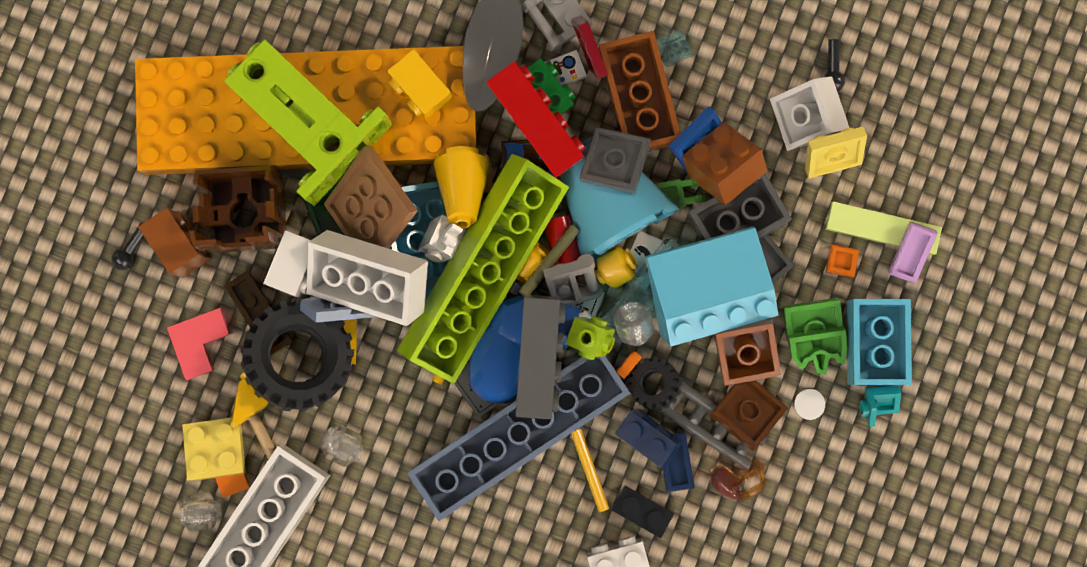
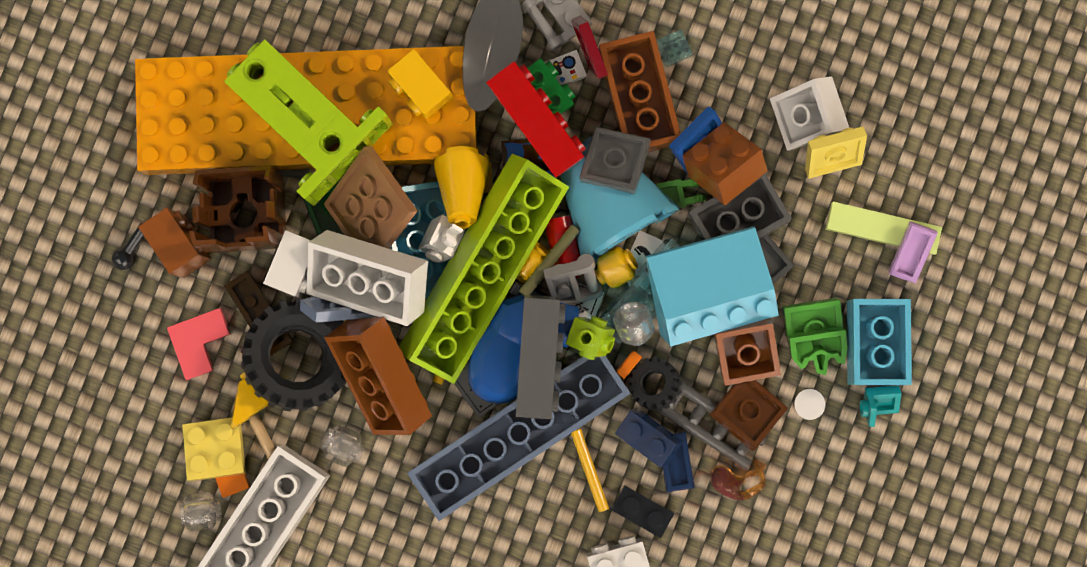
black bar [823,39,845,92] -> none
orange tile [825,244,859,278] -> none
none -> dark orange brick [324,317,432,435]

